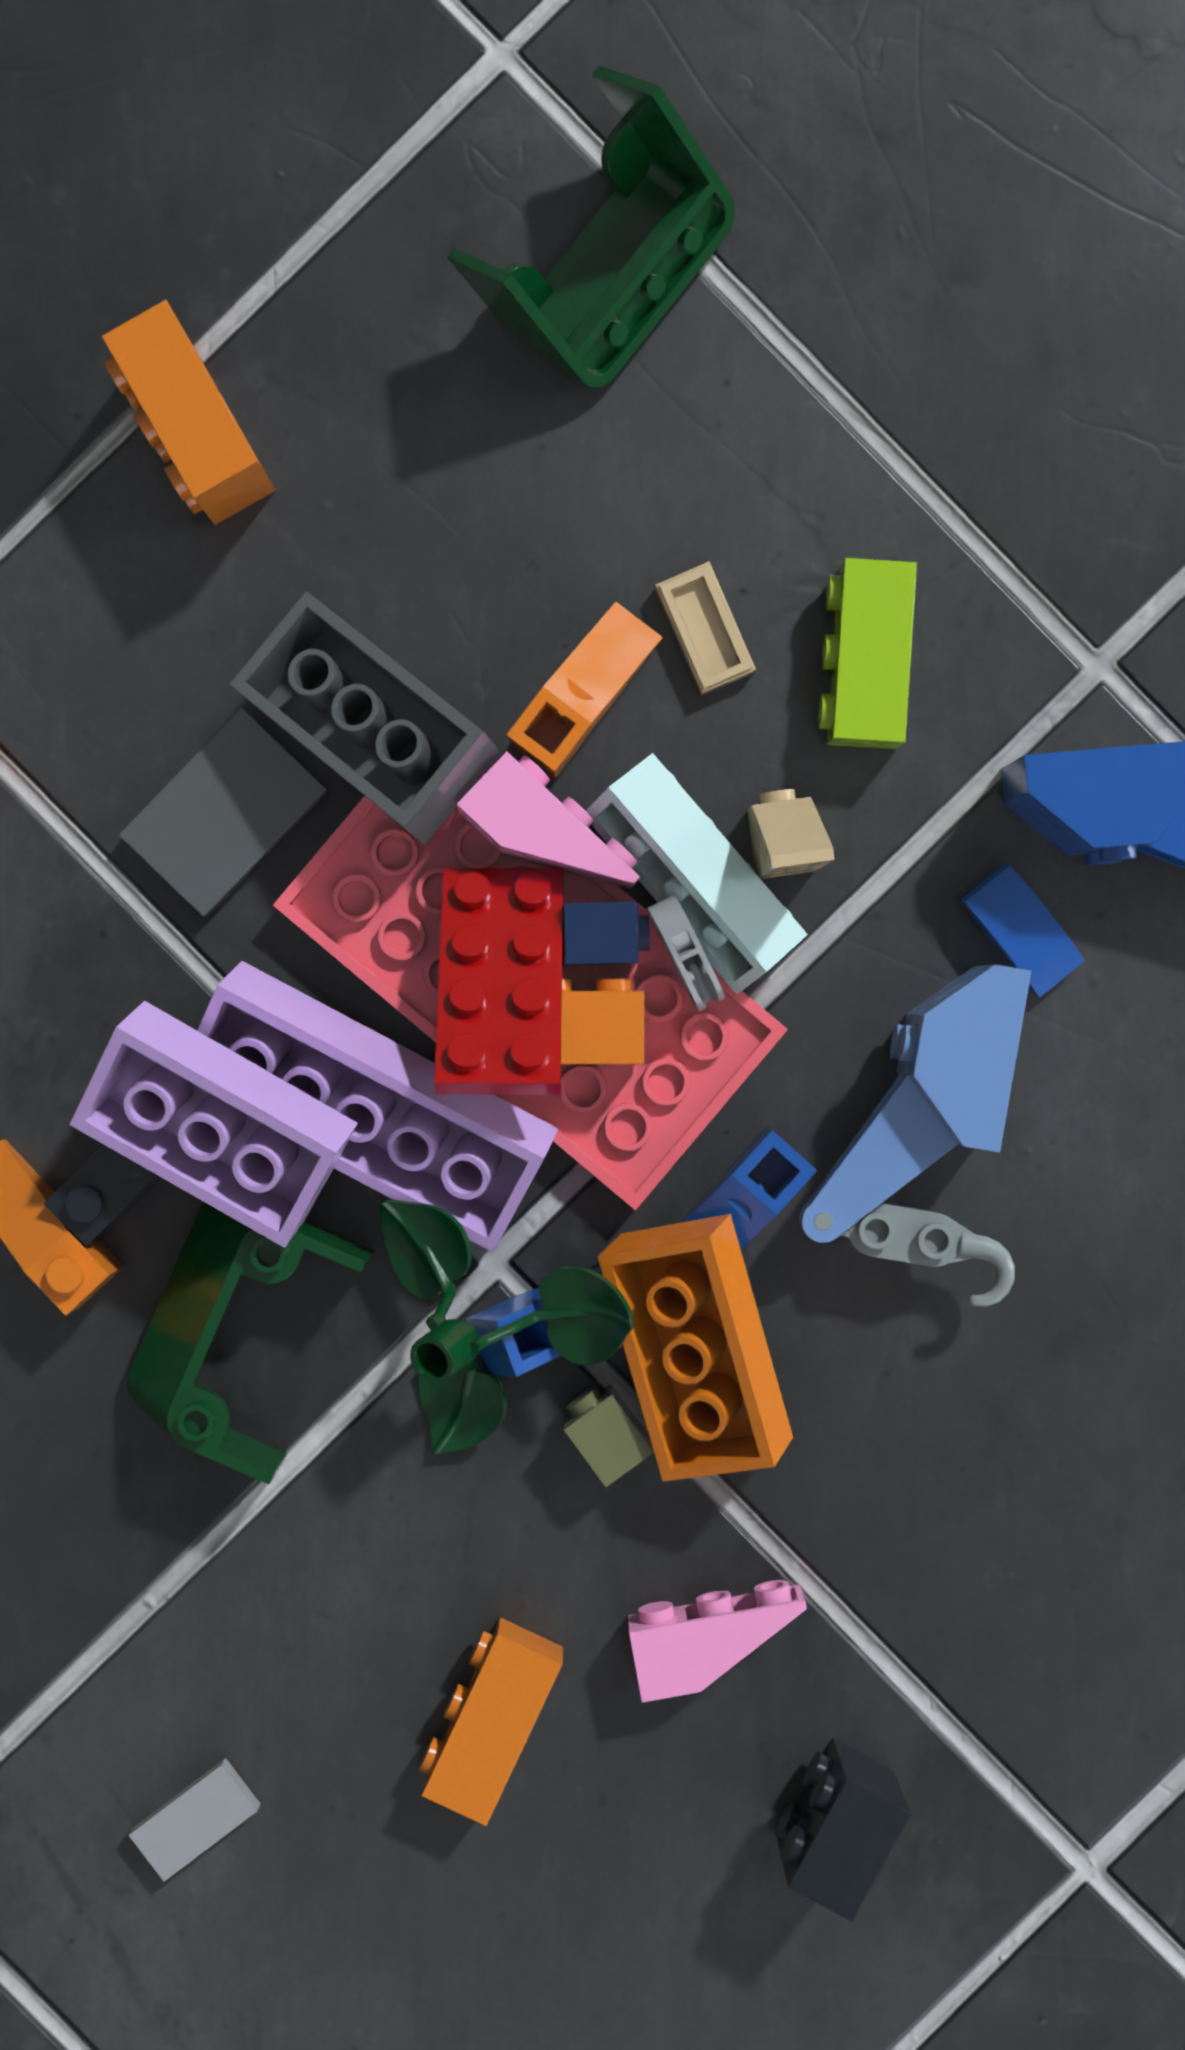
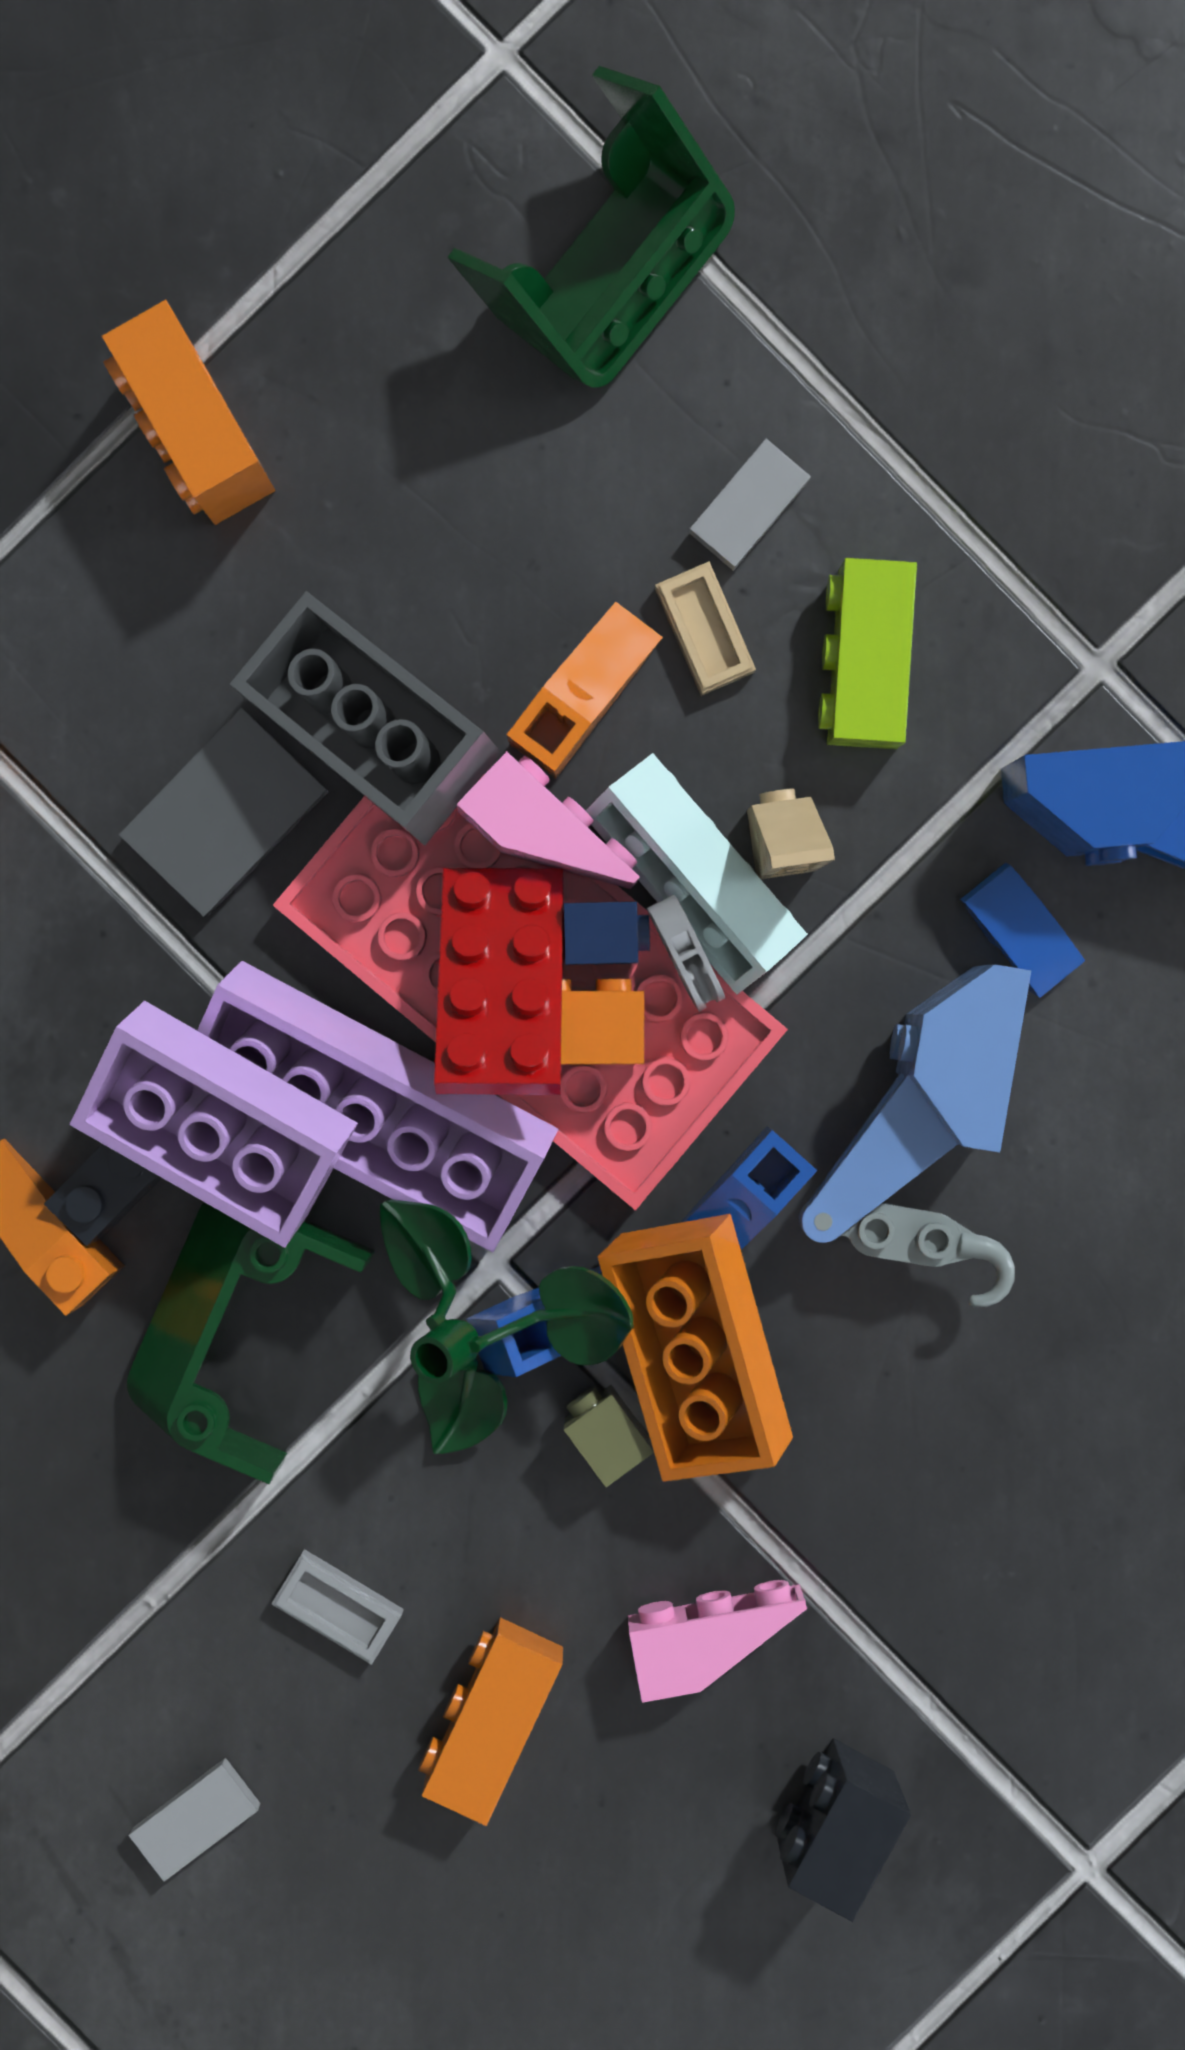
none -> light grey tile [272,1549,404,1665]
none -> light grey tile [689,438,811,571]

